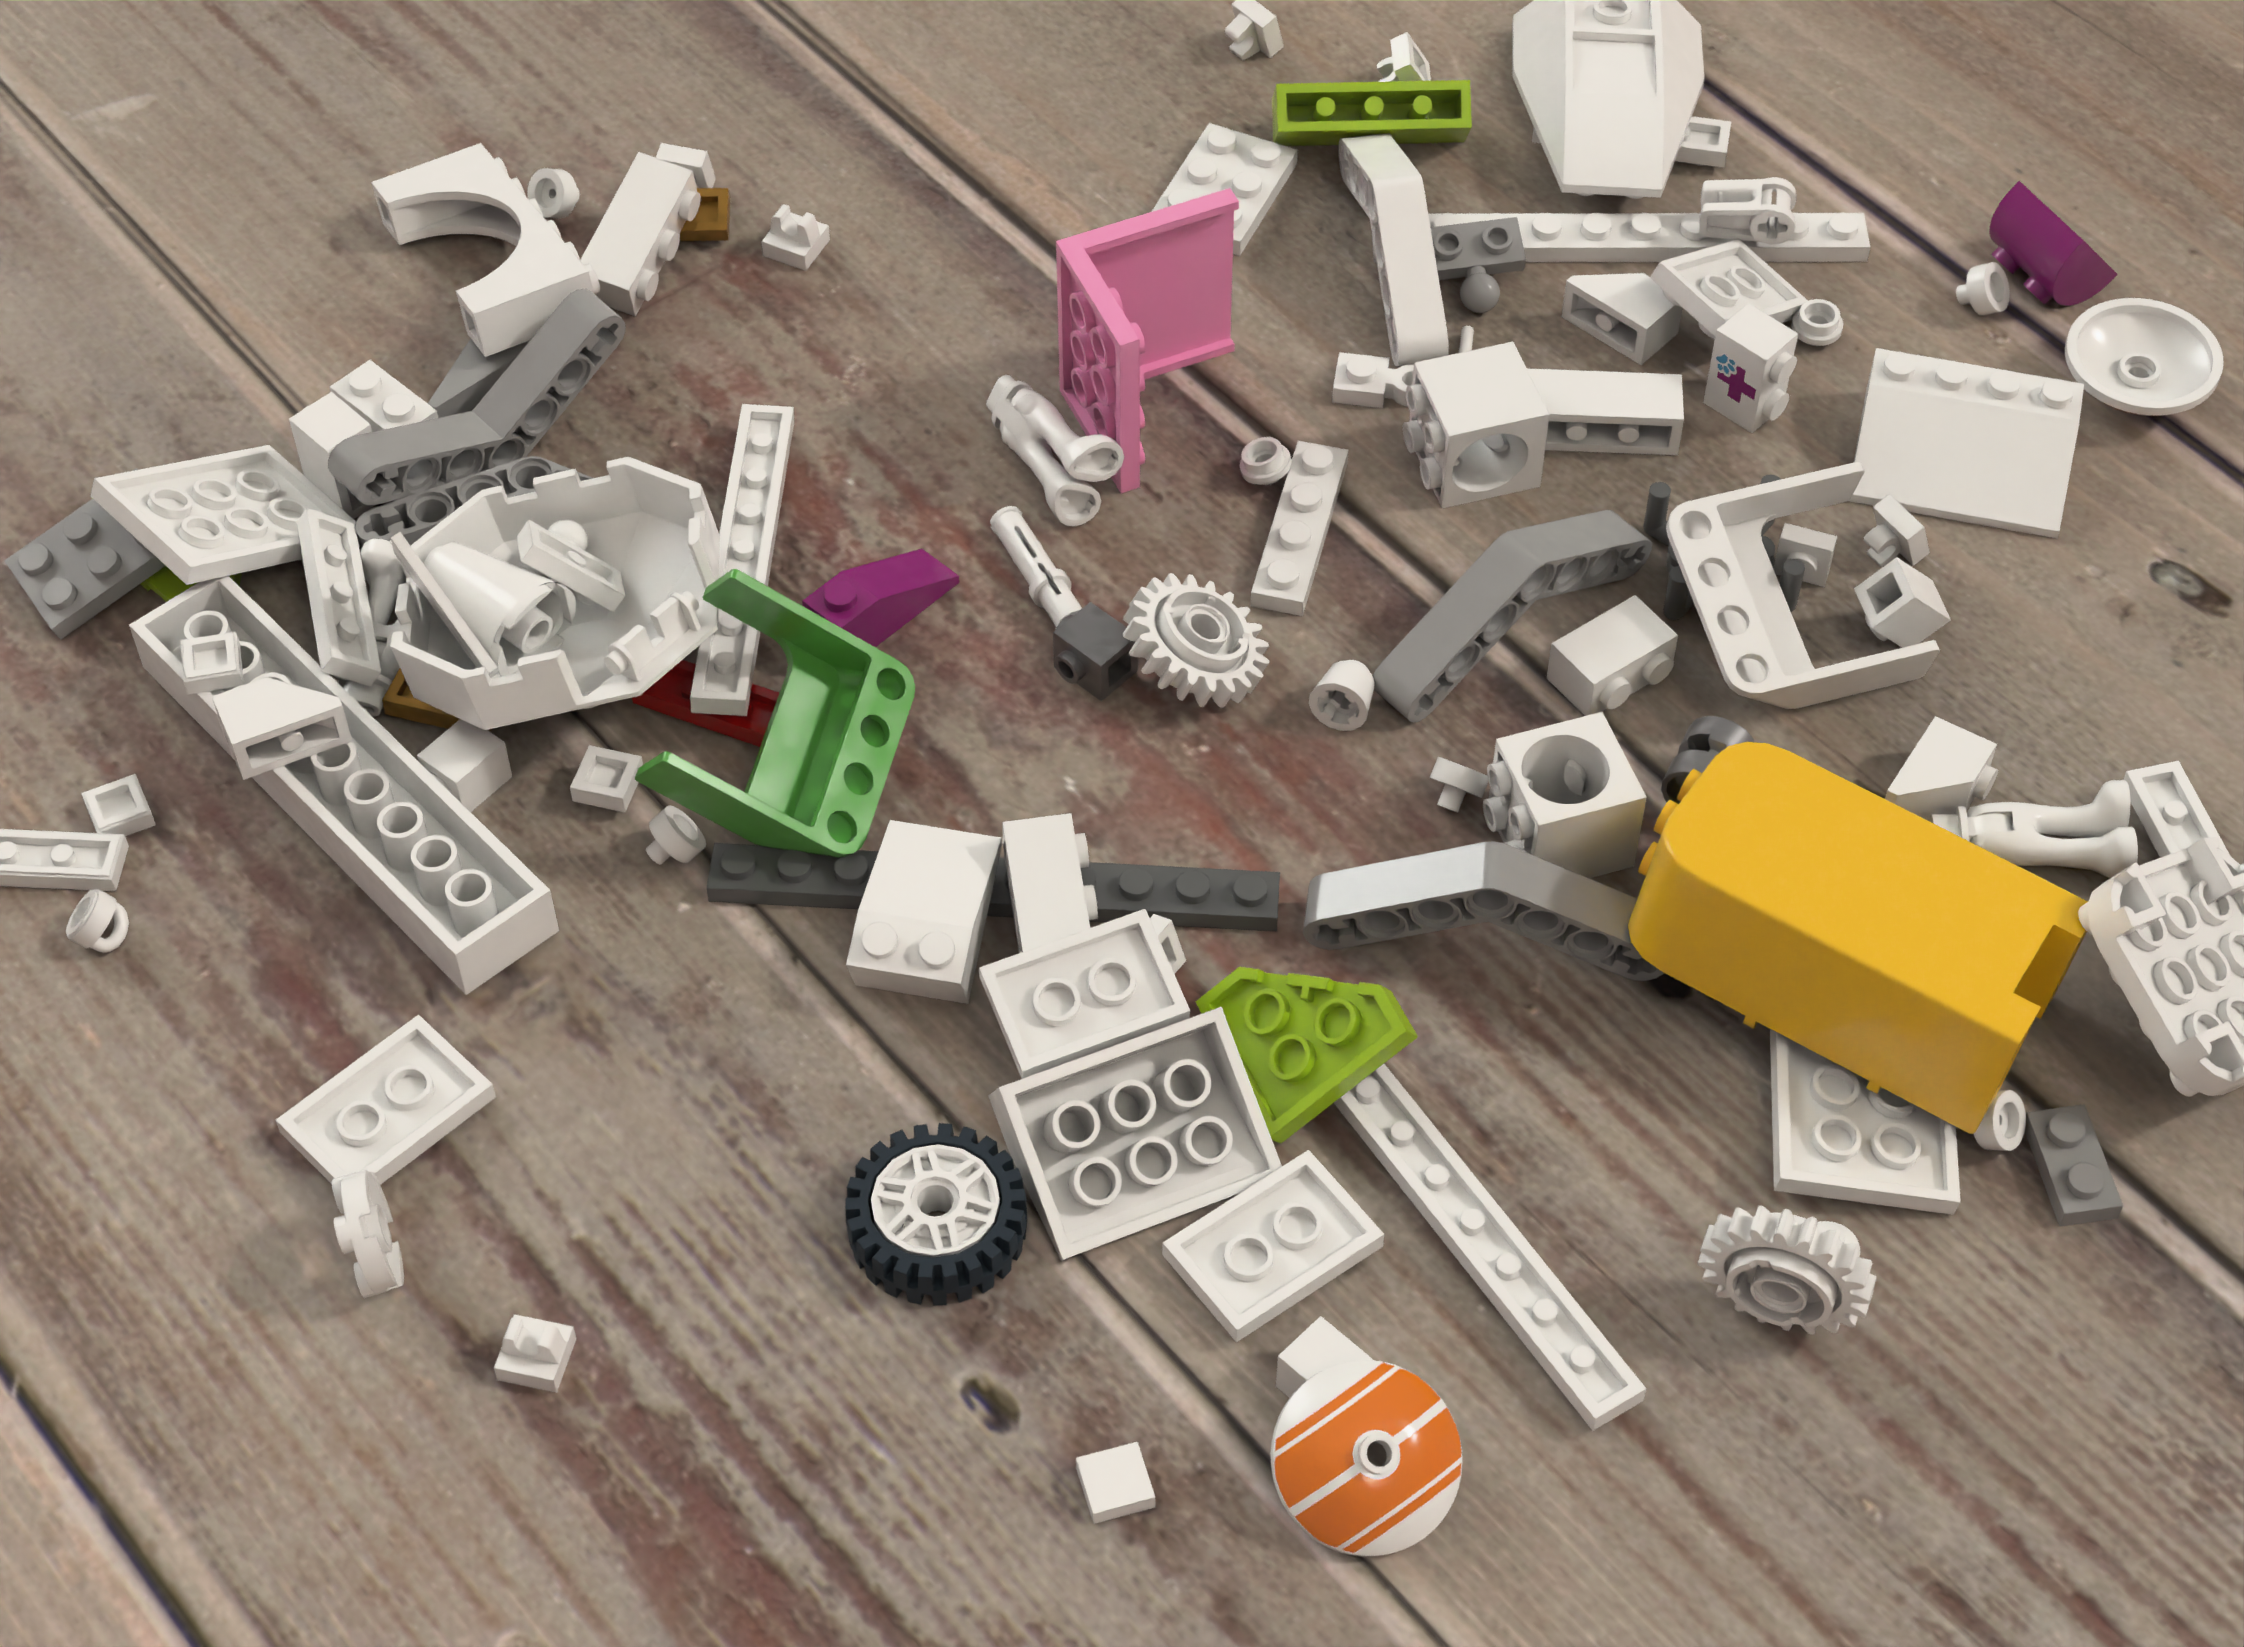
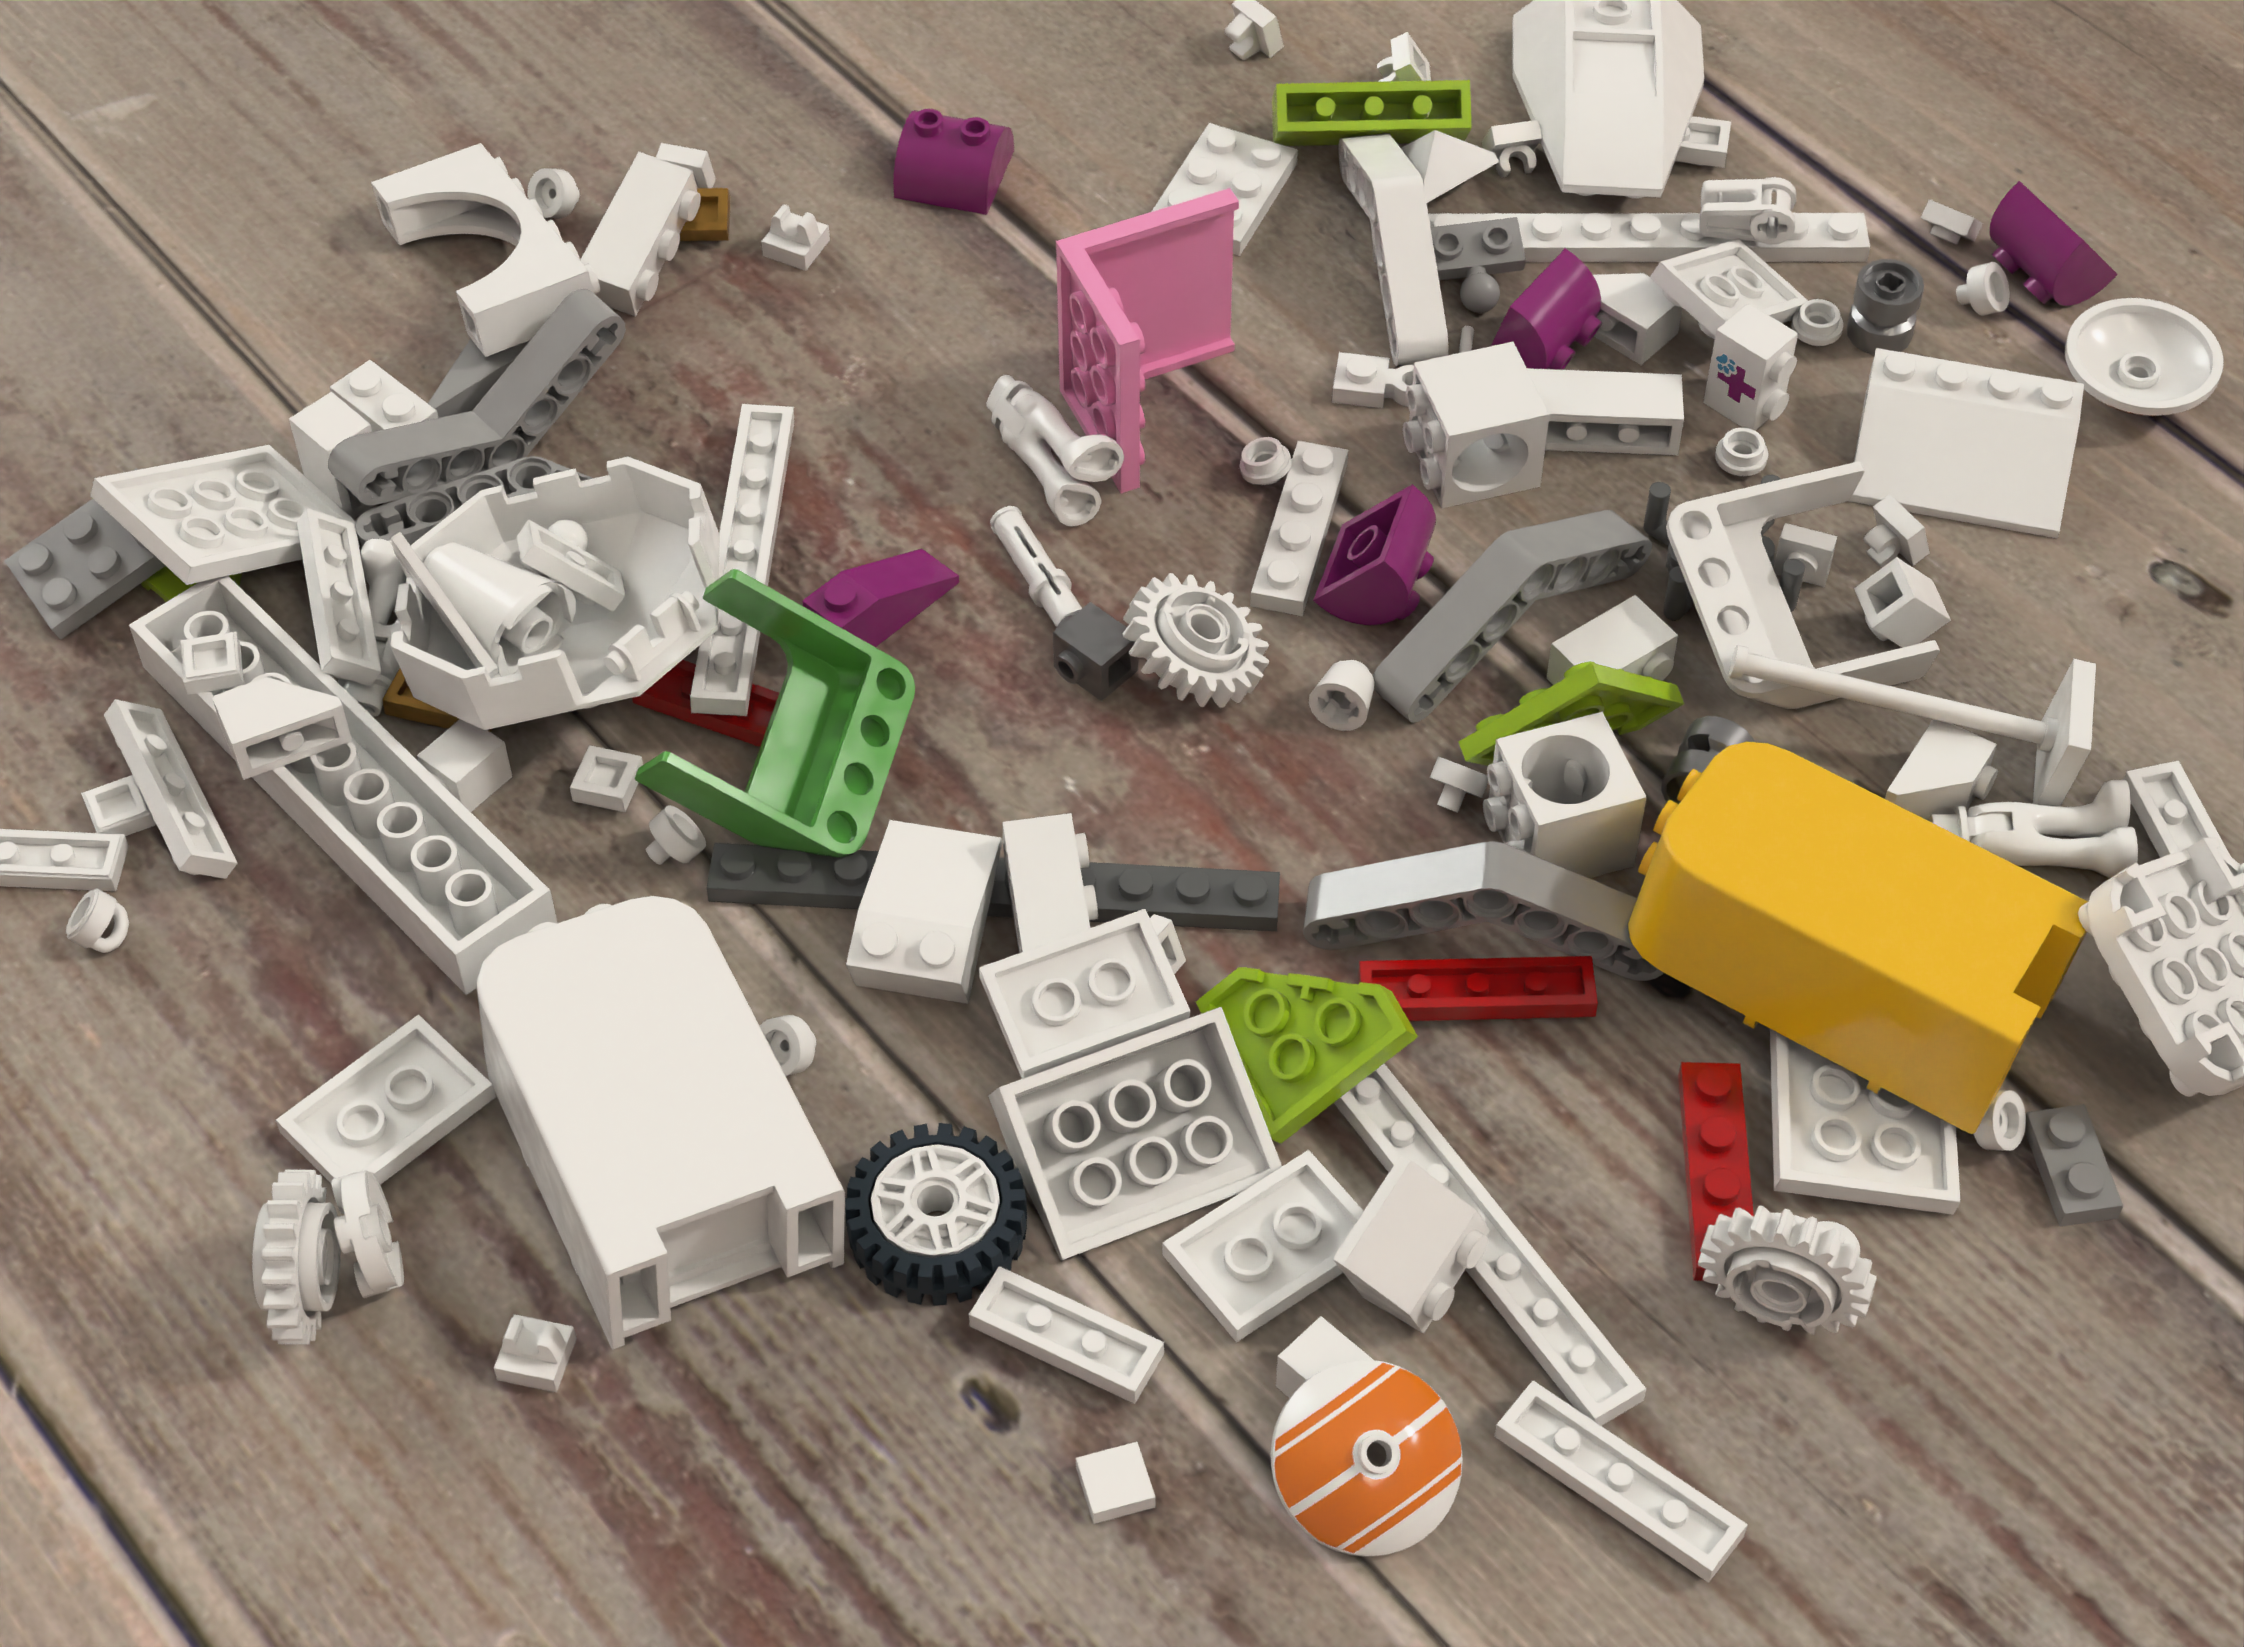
none -> white plate [104,699,237,879]
none -> white gear [252,1170,340,1344]
none -> white piece [476,896,845,1350]
none -> white tile [760,1015,816,1076]
none -> magenta brick [893,109,1014,215]
none -> white plate [969,1266,1164,1404]
none -> magenta brick [1313,484,1436,625]
none -> white slope [1333,1155,1490,1334]
none -> red plate [1358,956,1598,1021]
none -> white slope [1401,130,1499,203]
none -> lime plate [1458,661,1684,766]
none -> white tile [1482,120,1542,177]
none -> magenta brick [1491,248,1602,370]
none -> white plate [1494,1381,1748,1583]
none -> red plate [1678,1062,1754,1281]
none -> white plate [1715,428,1768,476]
none -> white tile [1729,645,2096,807]
none -> flat silver wheel [1847,259,1924,355]
none -> white plate [1921,199,1983,245]

